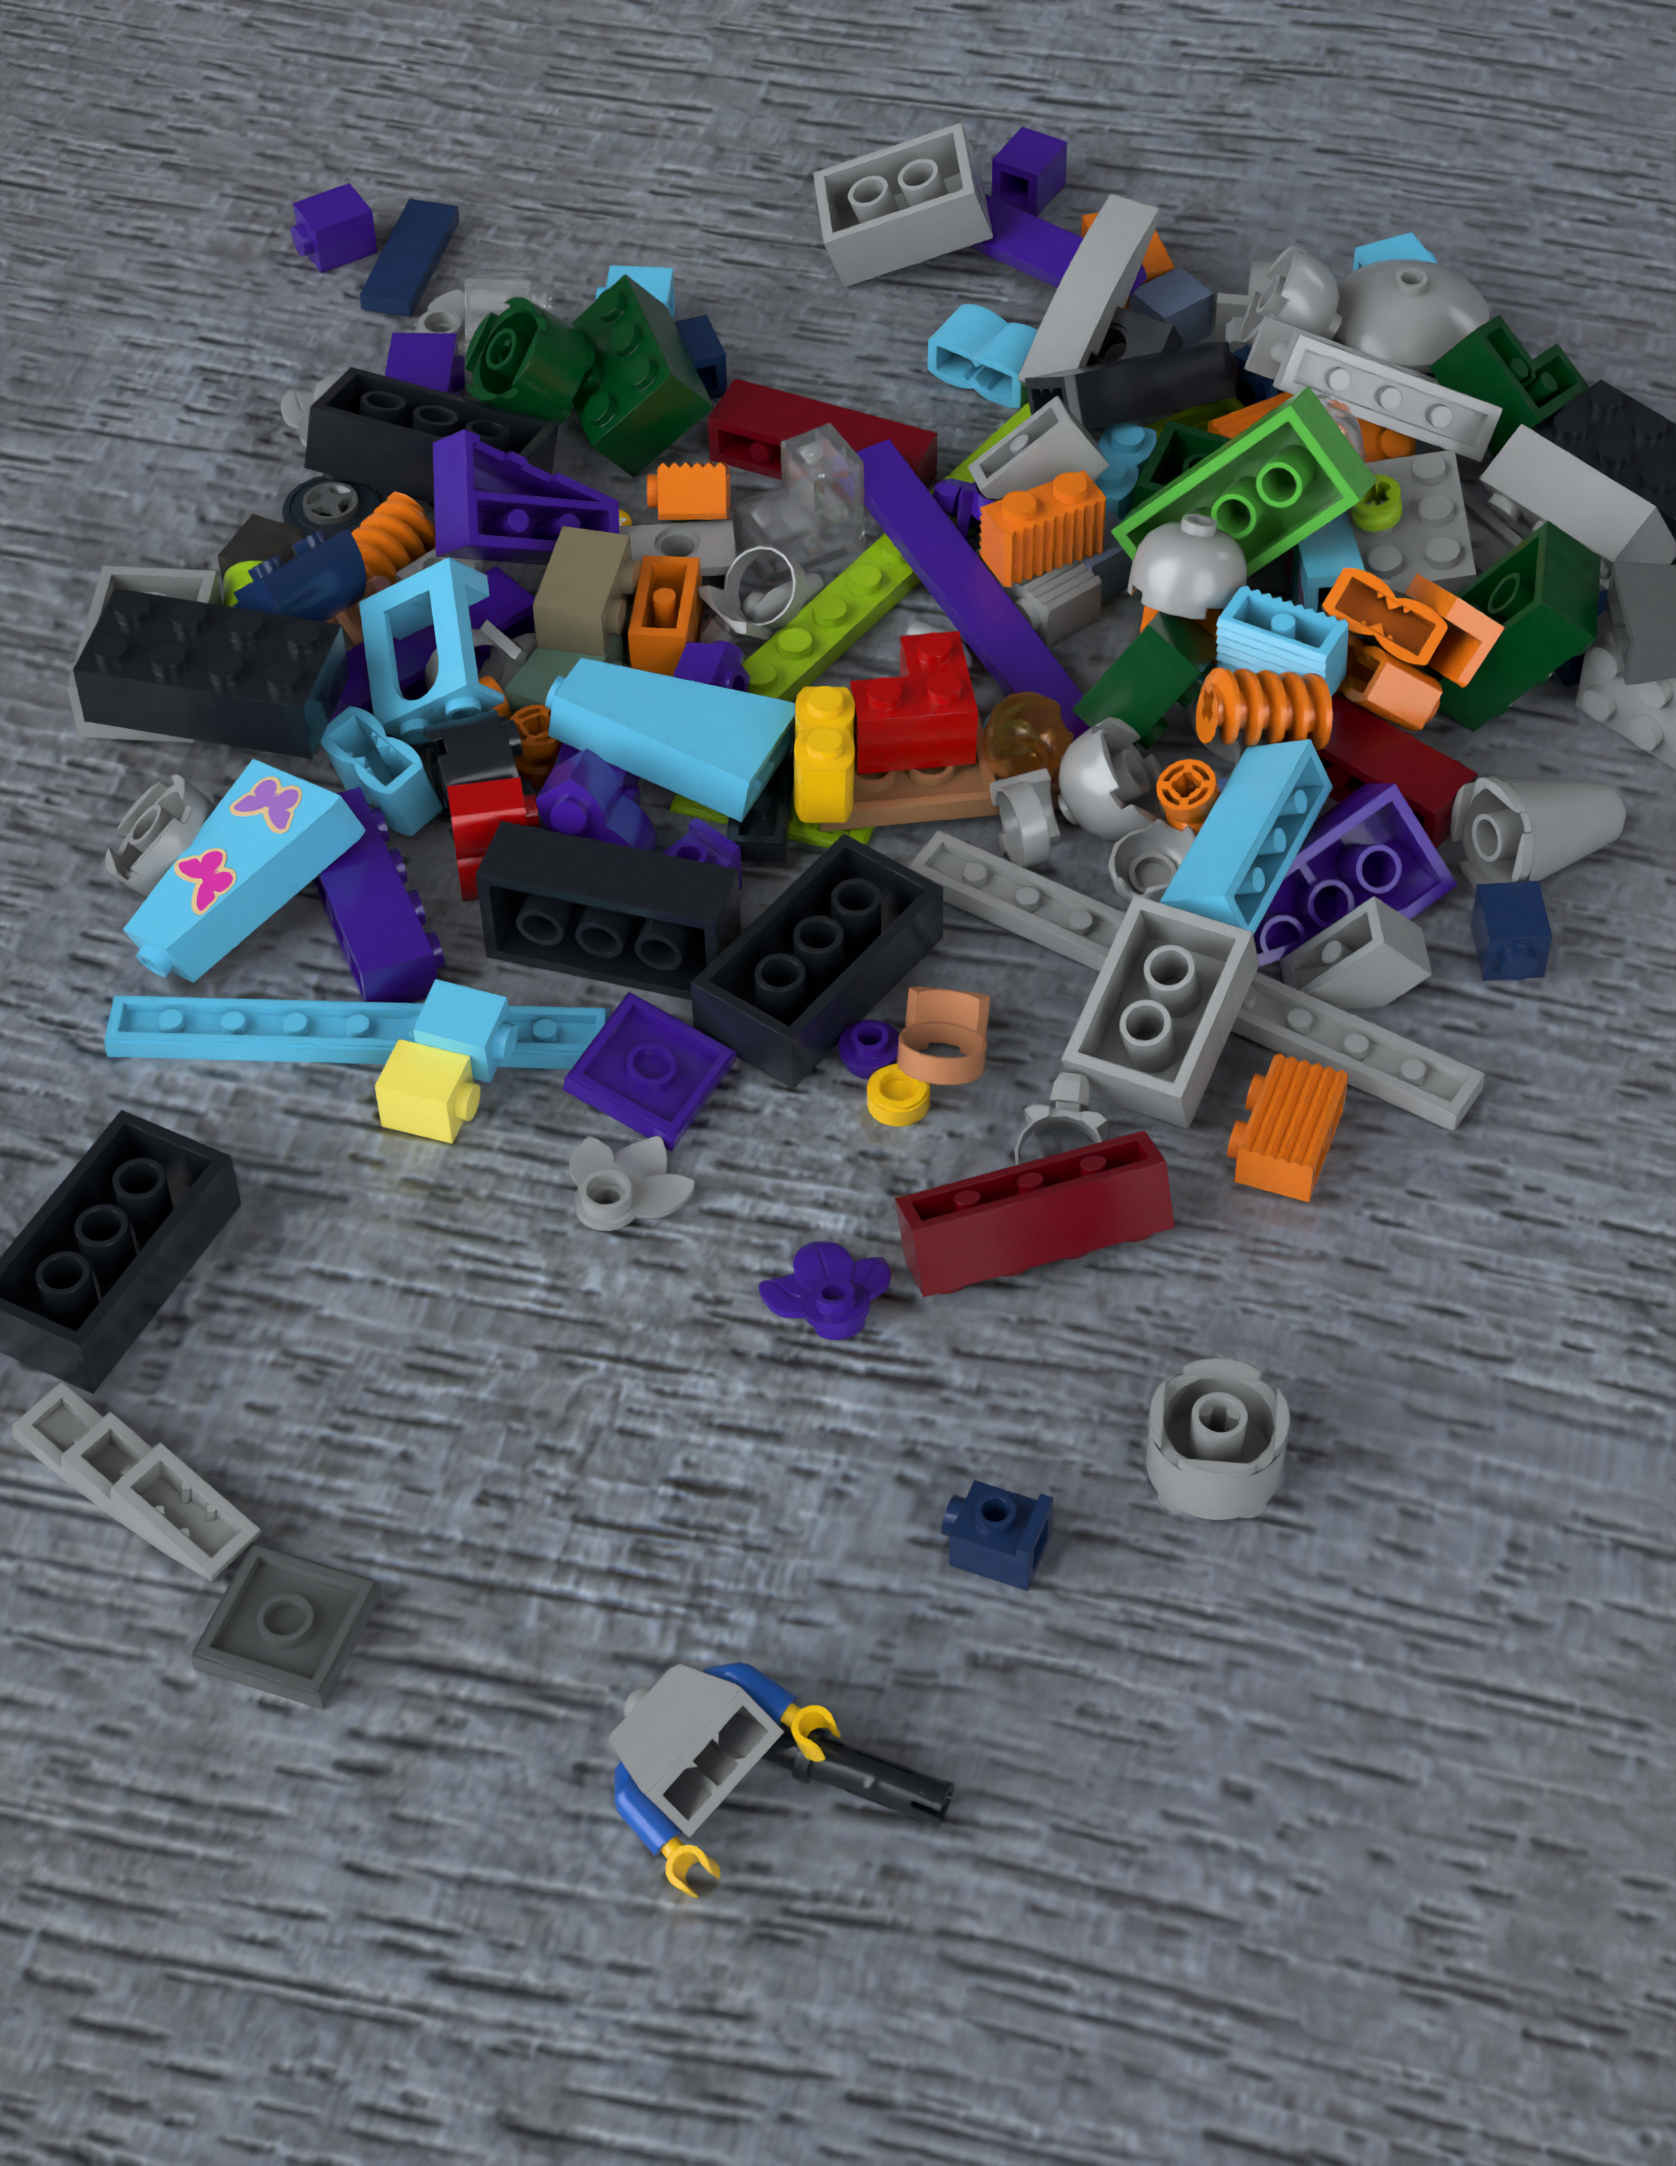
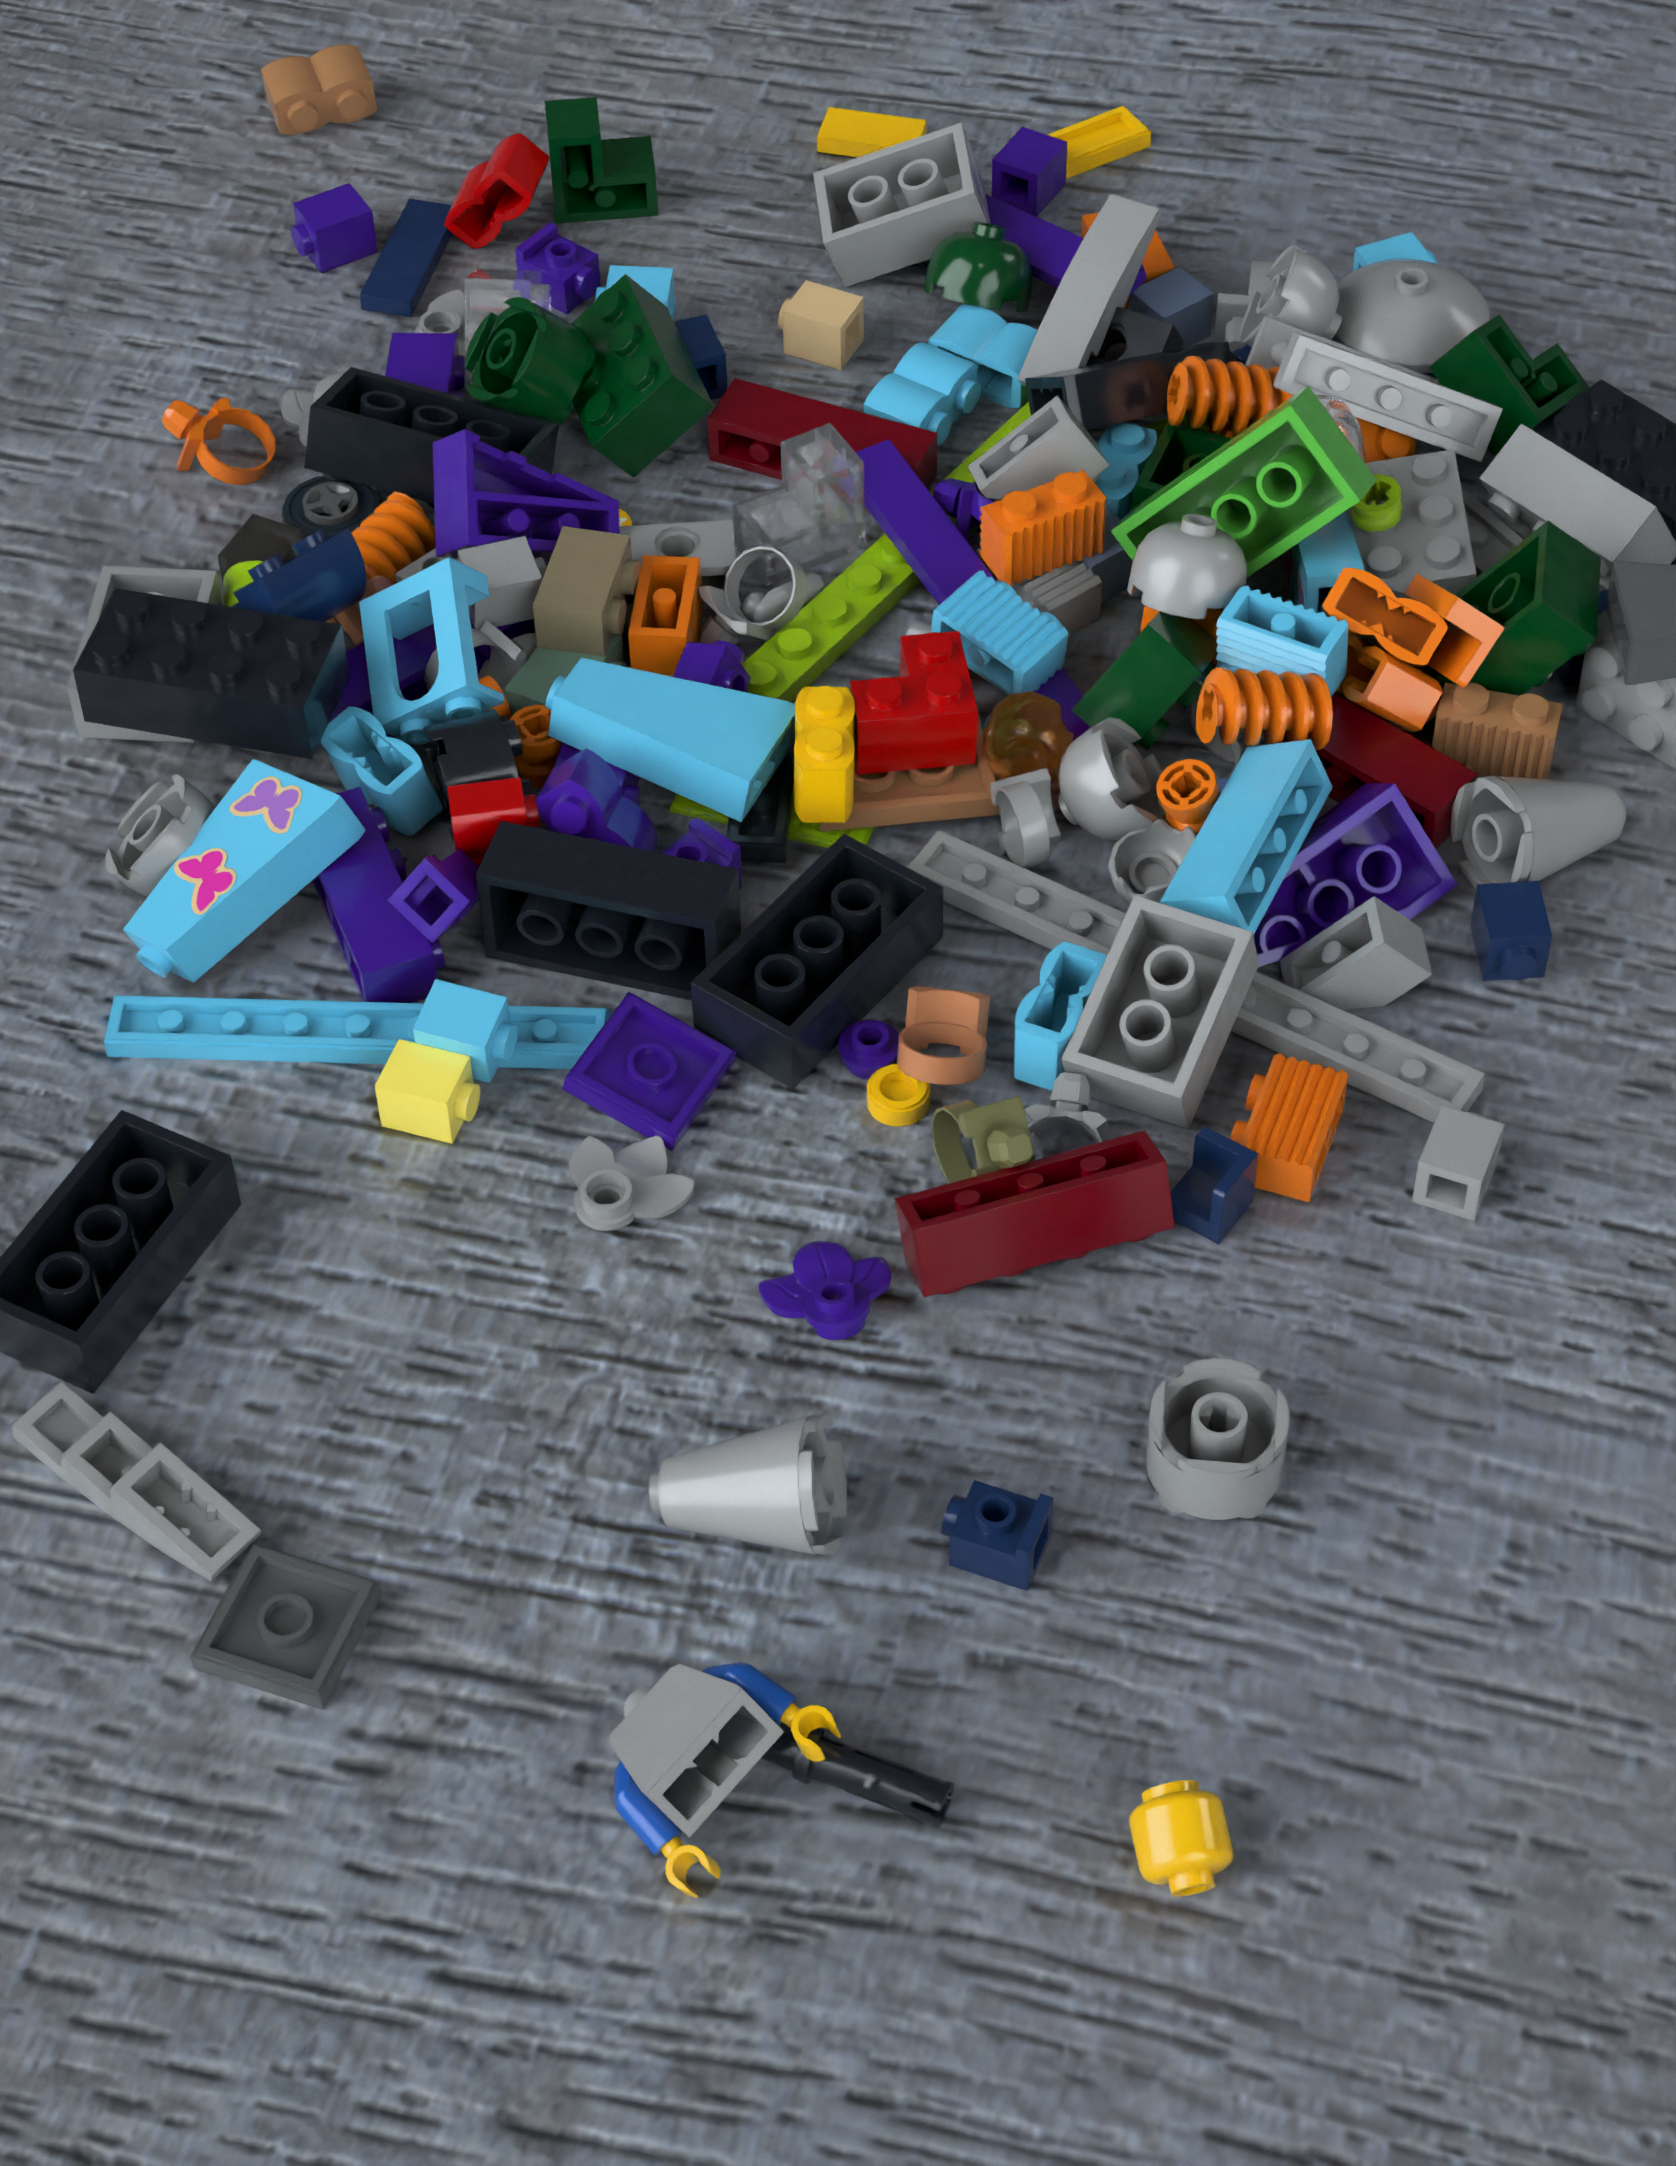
orange brick [647,462,731,520] -> none
none -> orange piece [161,397,276,485]
none -> medium nougat brick [261,44,377,135]
none -> dark purple brick [387,848,479,944]
none -> red brick [444,133,549,249]
none -> light grey brick [458,536,547,630]
none -> dark purple brick [515,222,601,315]
none -> dark green brick [545,97,658,224]
none -> light grey cone [649,1414,847,1555]
none -> tan brick [778,280,864,371]
none -> yellow tile [817,107,927,158]
none -> medium azure brick [863,342,981,446]
none -> dark green cylinder [923,222,1032,312]
none -> medium azure brick [931,570,1069,704]
none -> olive piece [931,1096,1035,1183]
none -> medium azure brick [1013,941,1106,1091]
none -> yellow tile [1047,106,1151,179]
none -> yellow head [1129,1780,1234,1897]
none -> orange piece [1167,356,1293,434]
none -> dark blue panel [1170,1127,1258,1245]
none -> light grey brick [1412,1105,1505,1221]
none -> medium nougat brick [1432,682,1563,779]

